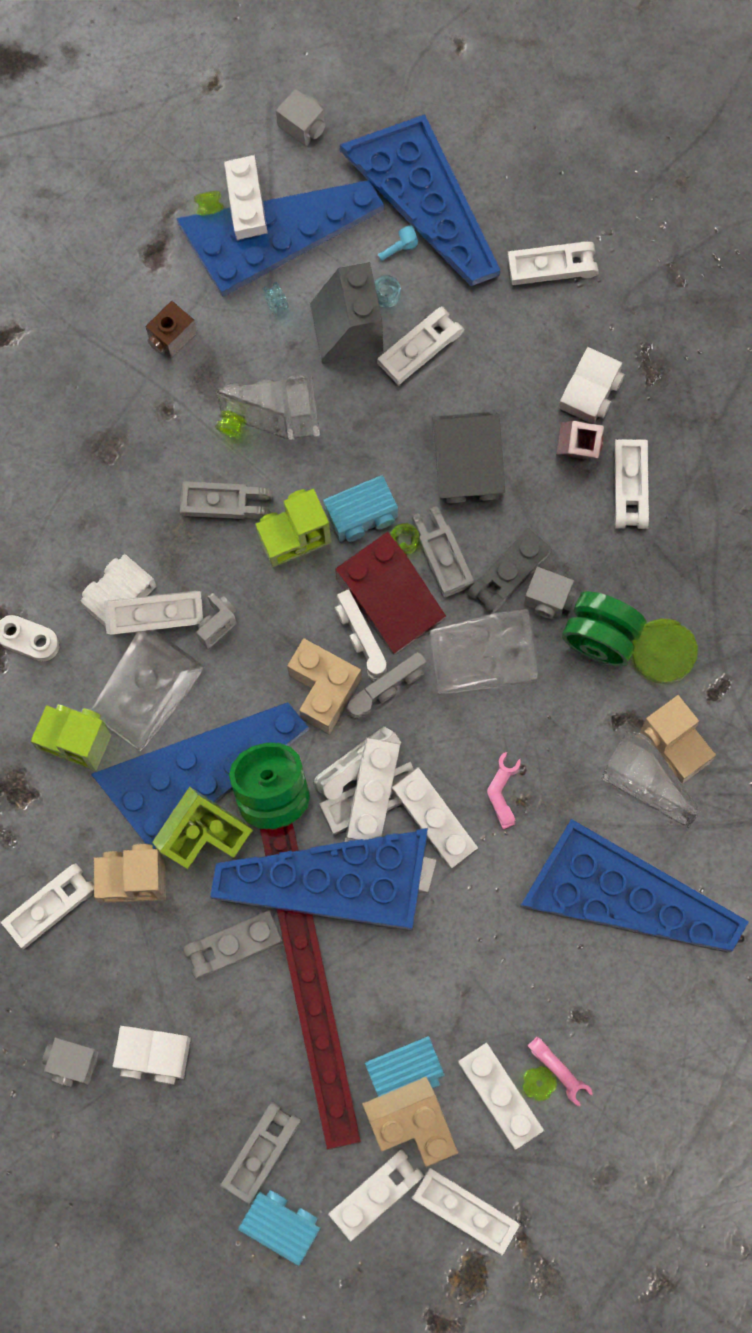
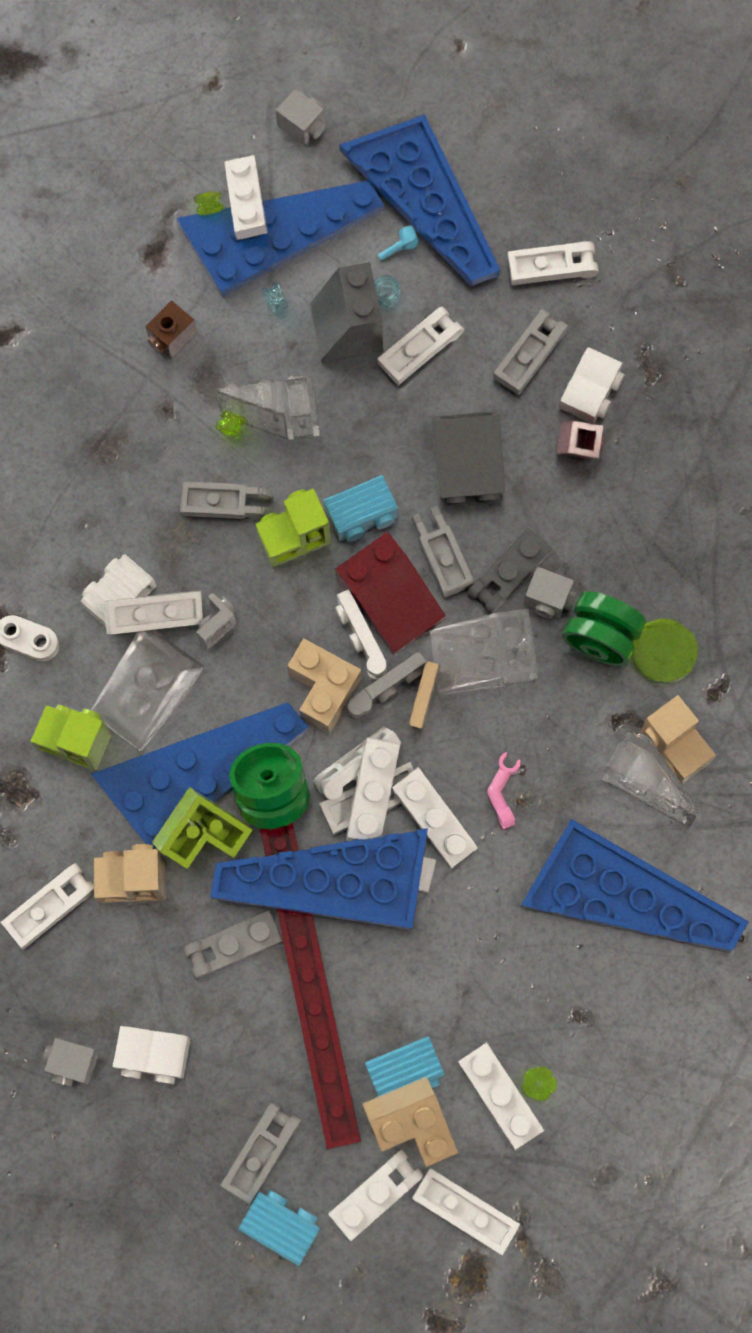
clear neon green bush [391,523,419,555] -> none
bright pink arm [527,1037,592,1106] -> none
white plate [614,440,649,529] -> none
none -> tan tile [409,661,441,729]
none -> light grey plate [493,309,569,395]

